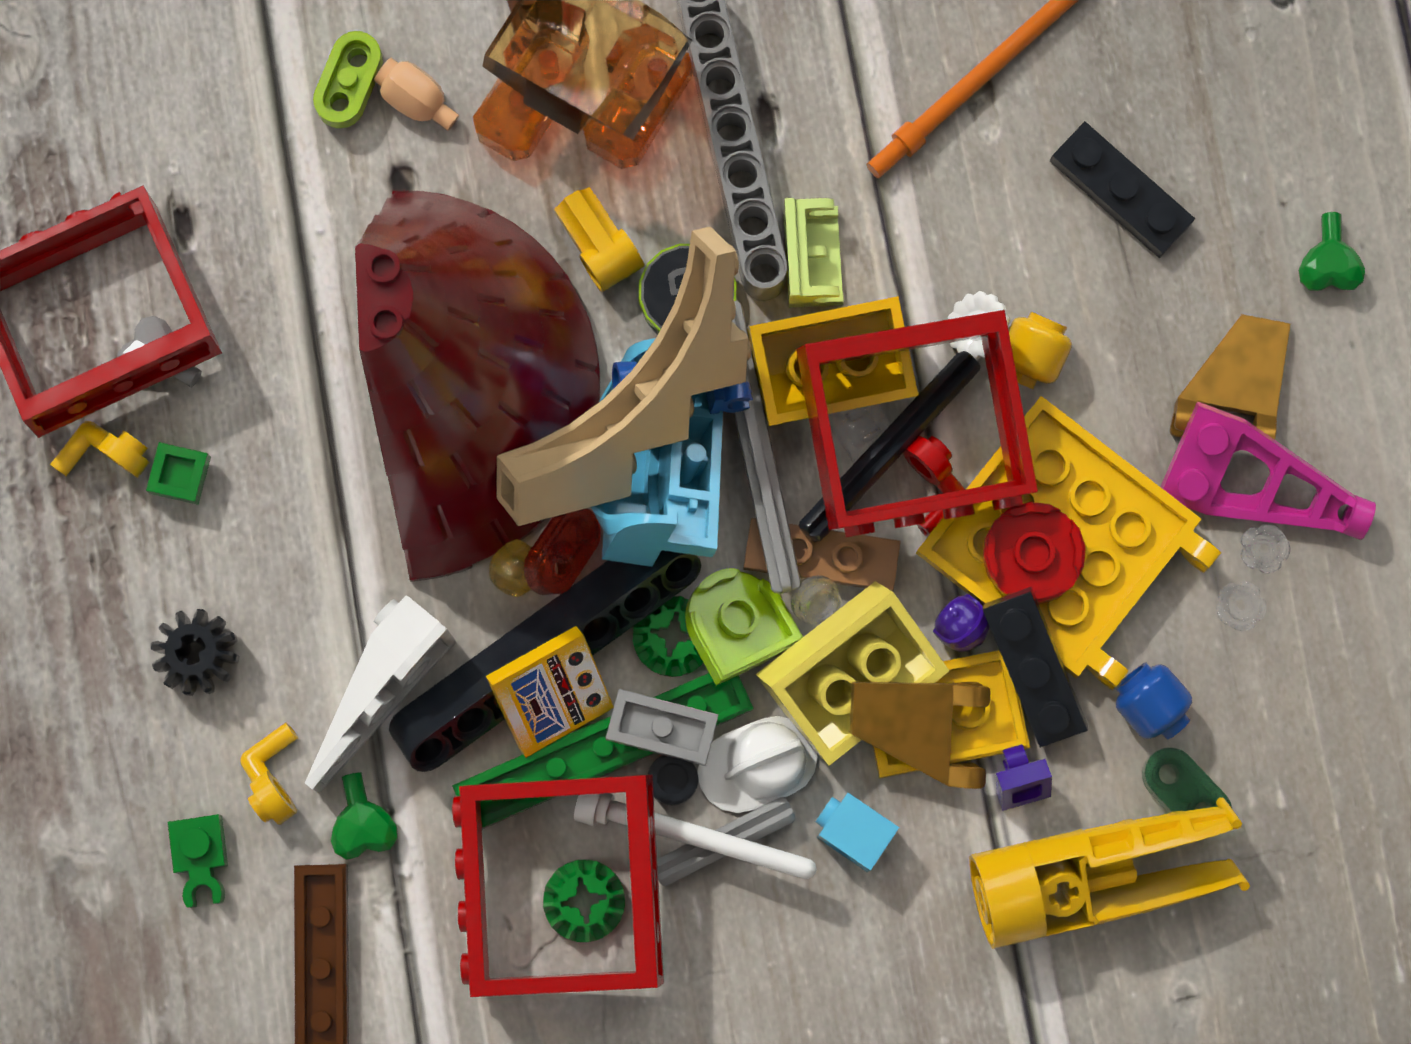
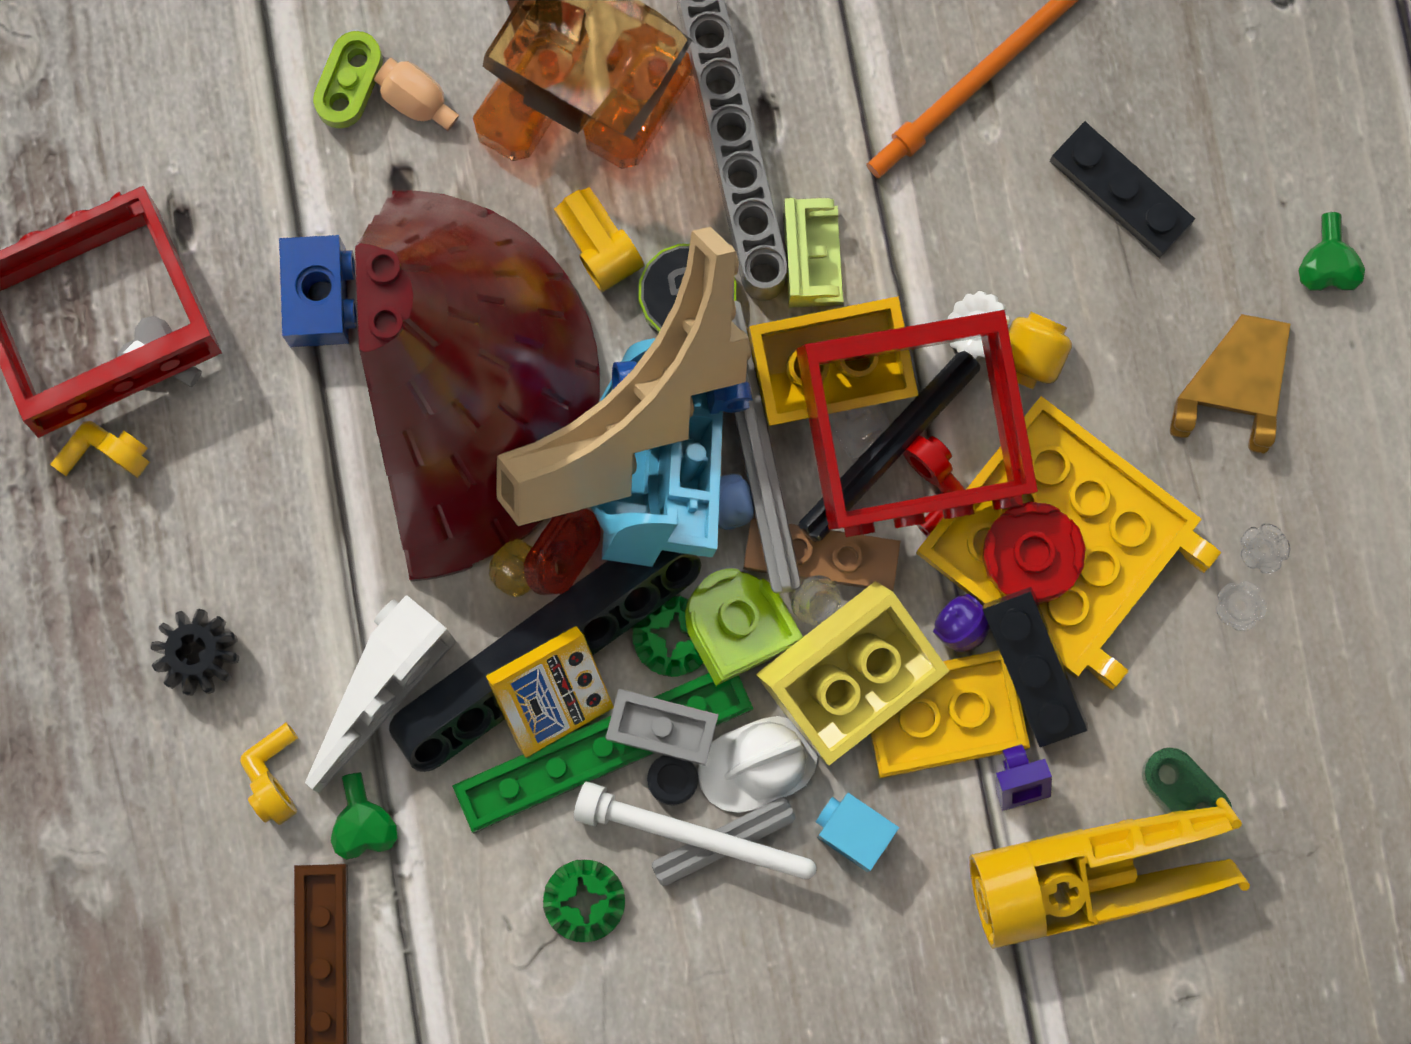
green plate [146,442,211,505] -> none
green plate [168,814,228,908] -> none
red window [452,774,664,997] -> none
pearl gold flag [849,682,991,789] -> none
blue head [1116,662,1192,740] -> none
dark pink plate [1160,401,1376,540] -> none
none -> blue brick [279,235,357,347]
none -> medium blue piece [718,474,754,530]

